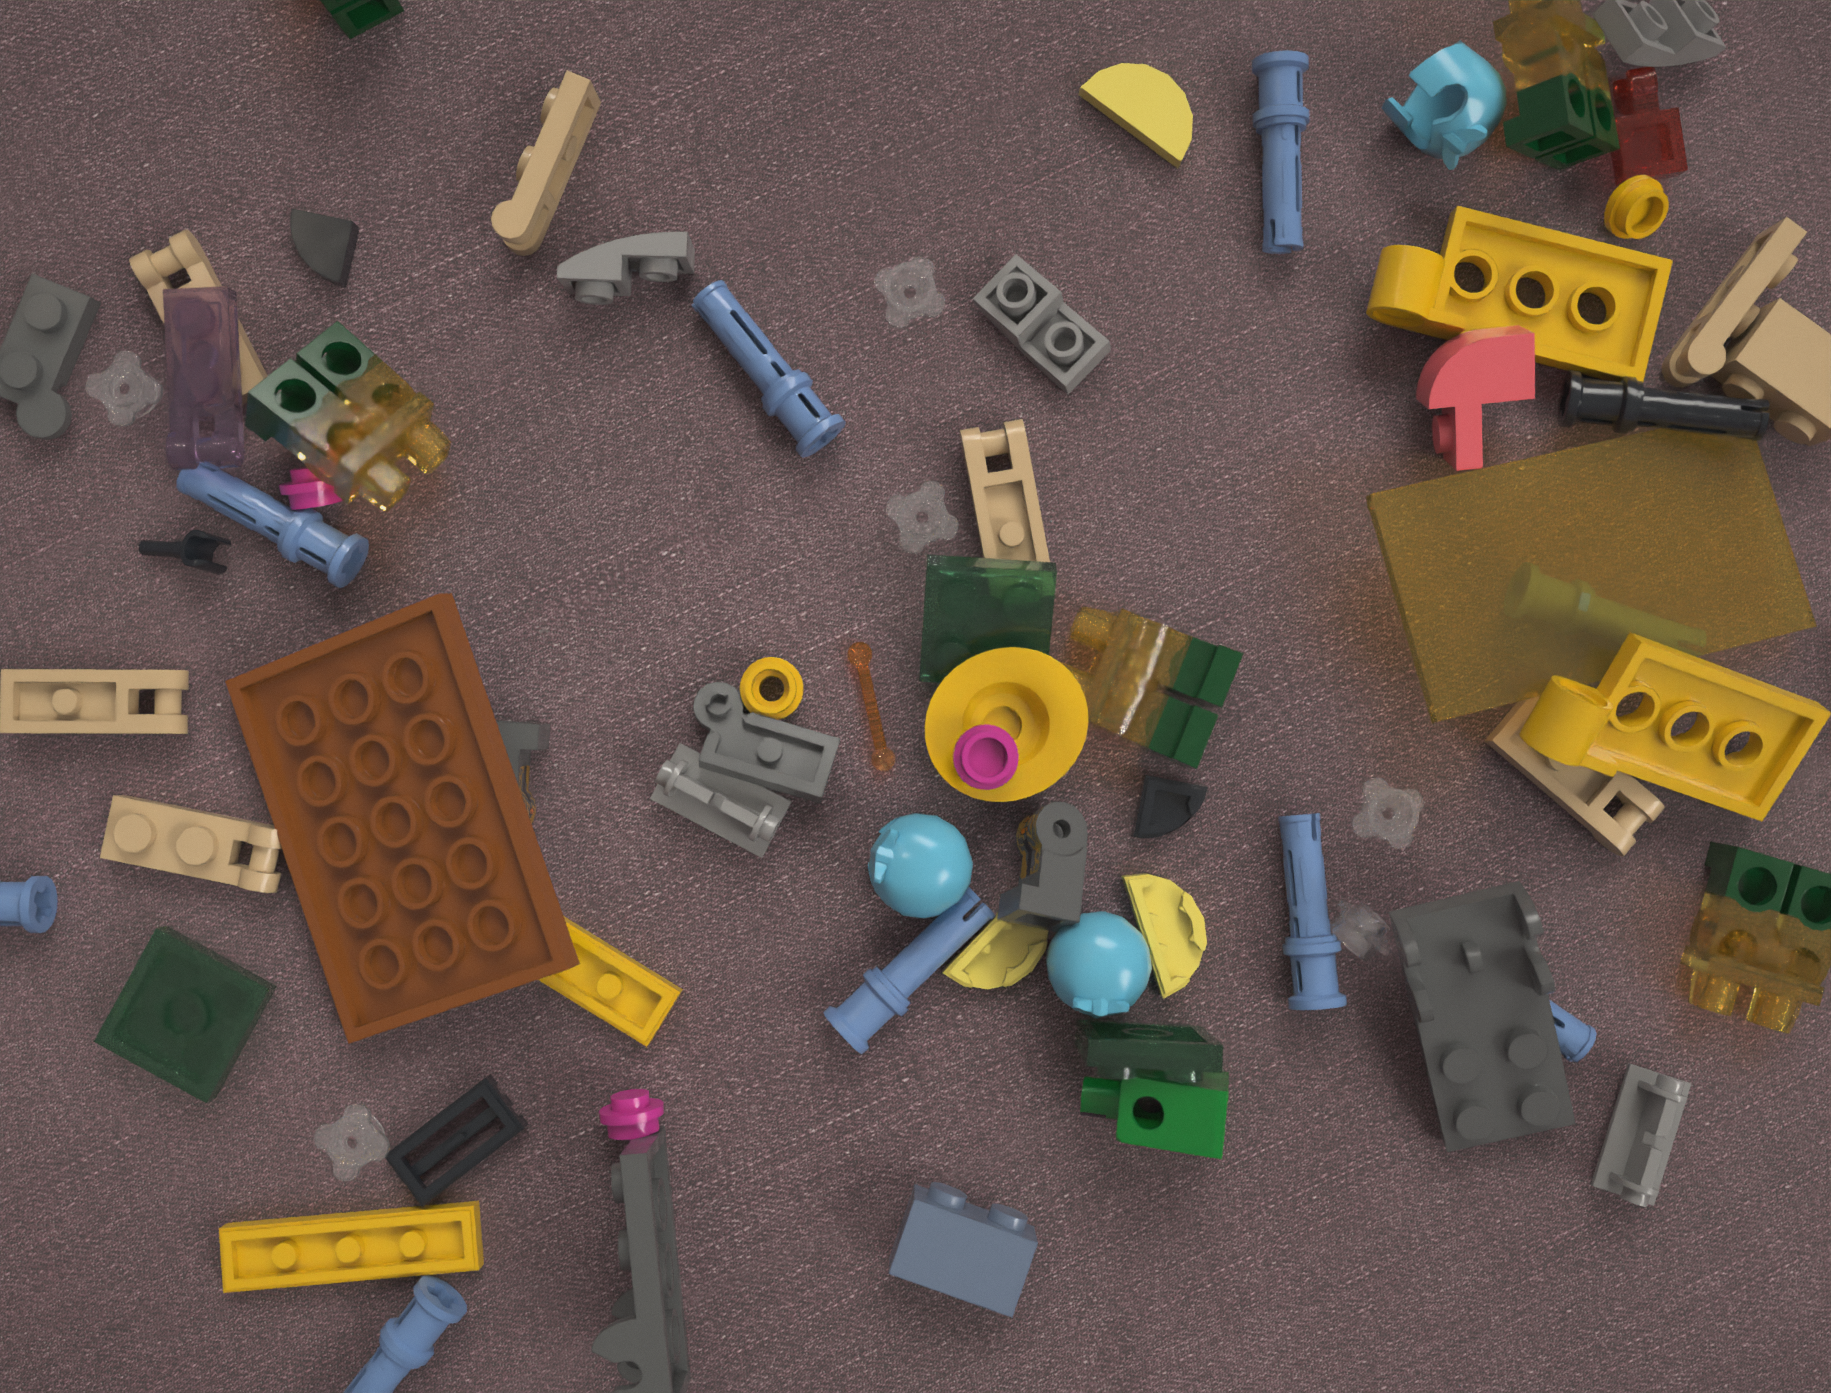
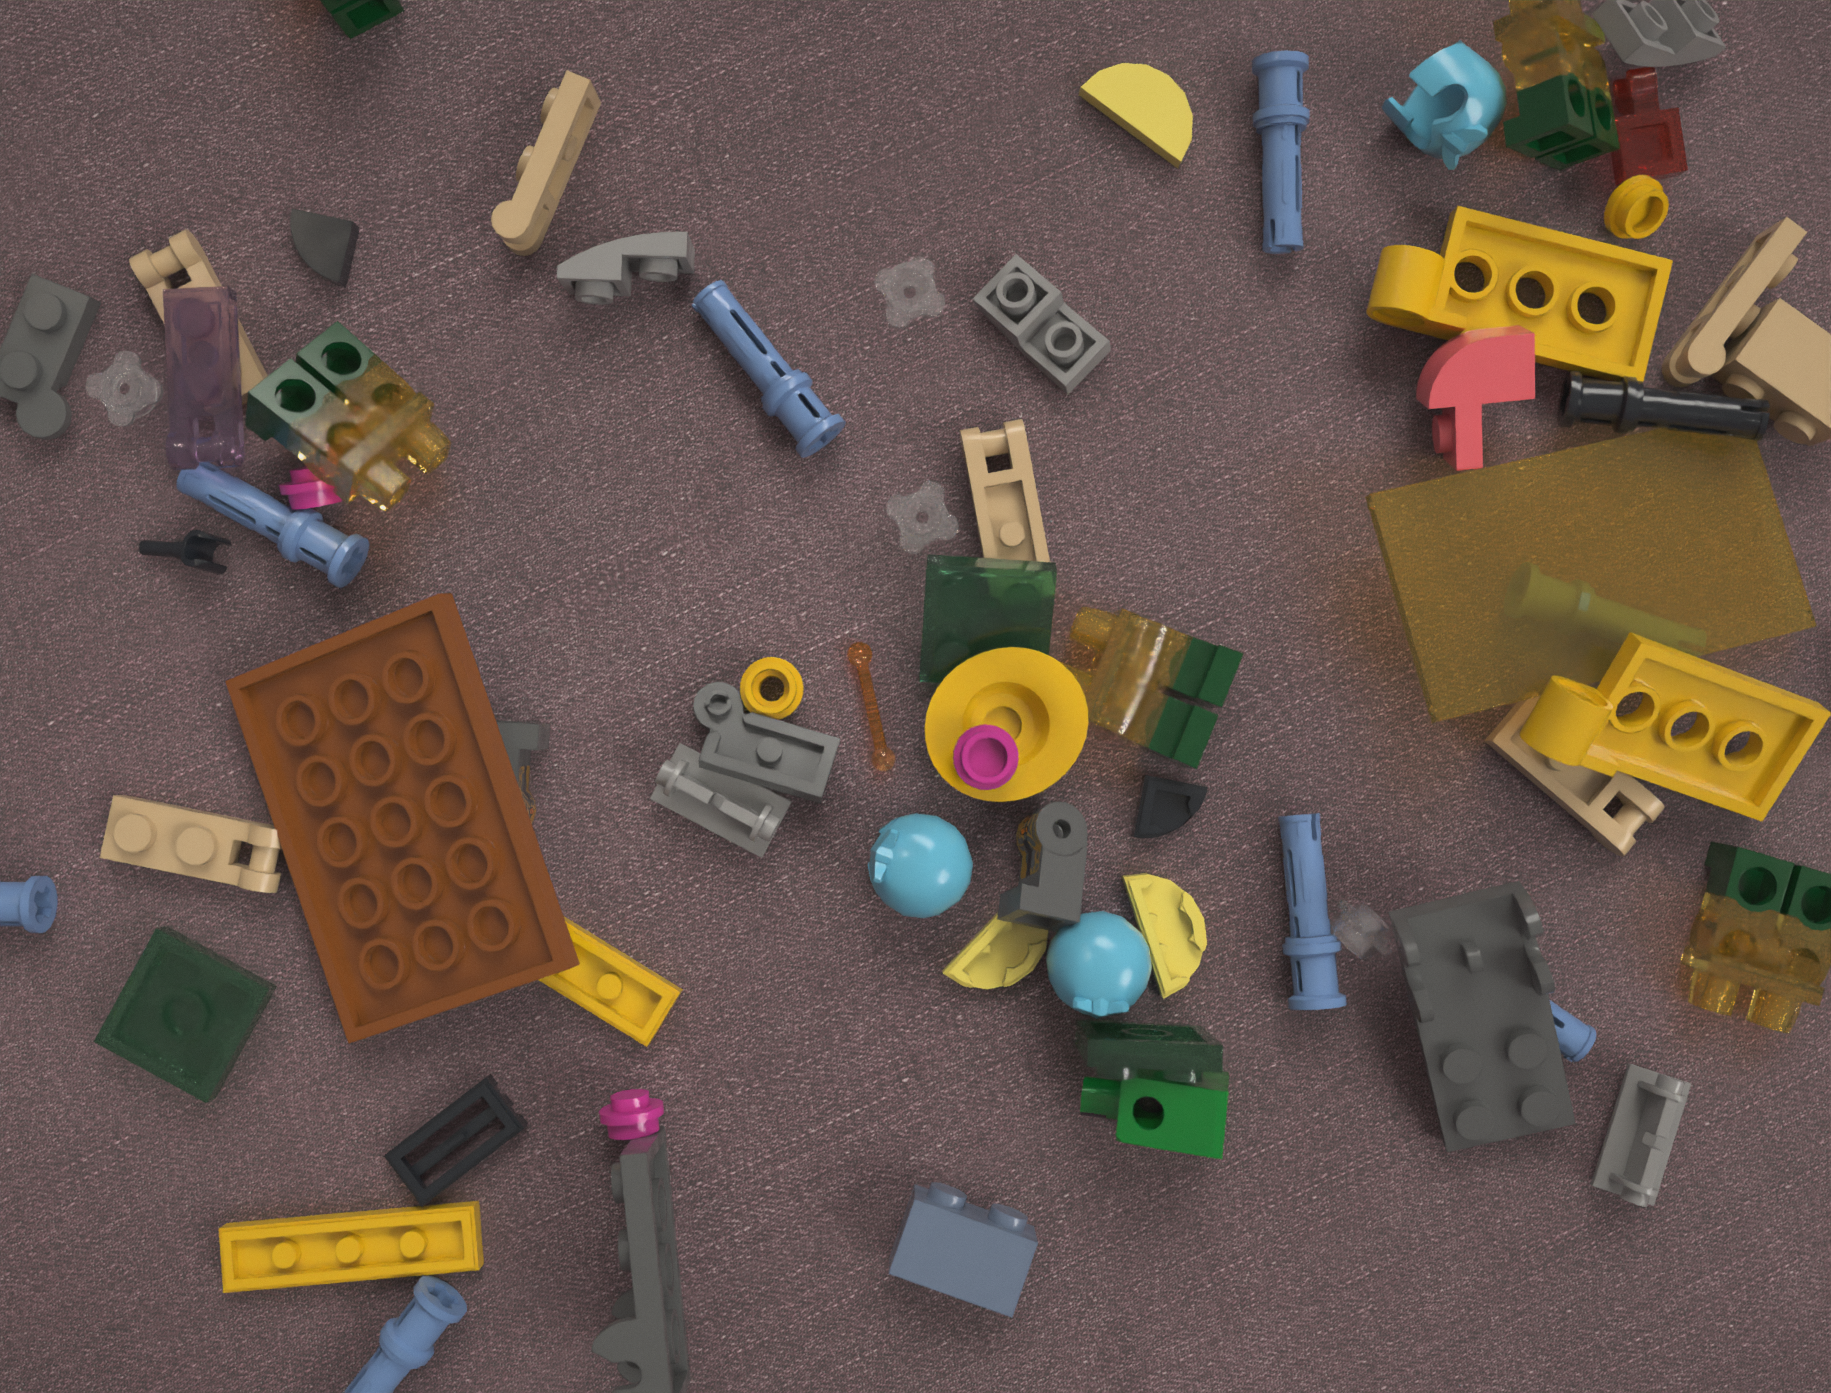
tan plate [0,669,189,734] -> none
clear plate [314,1103,390,1181] -> none
medium blue pin [823,887,996,1055] -> none
clear plate [1351,778,1424,849] -> none

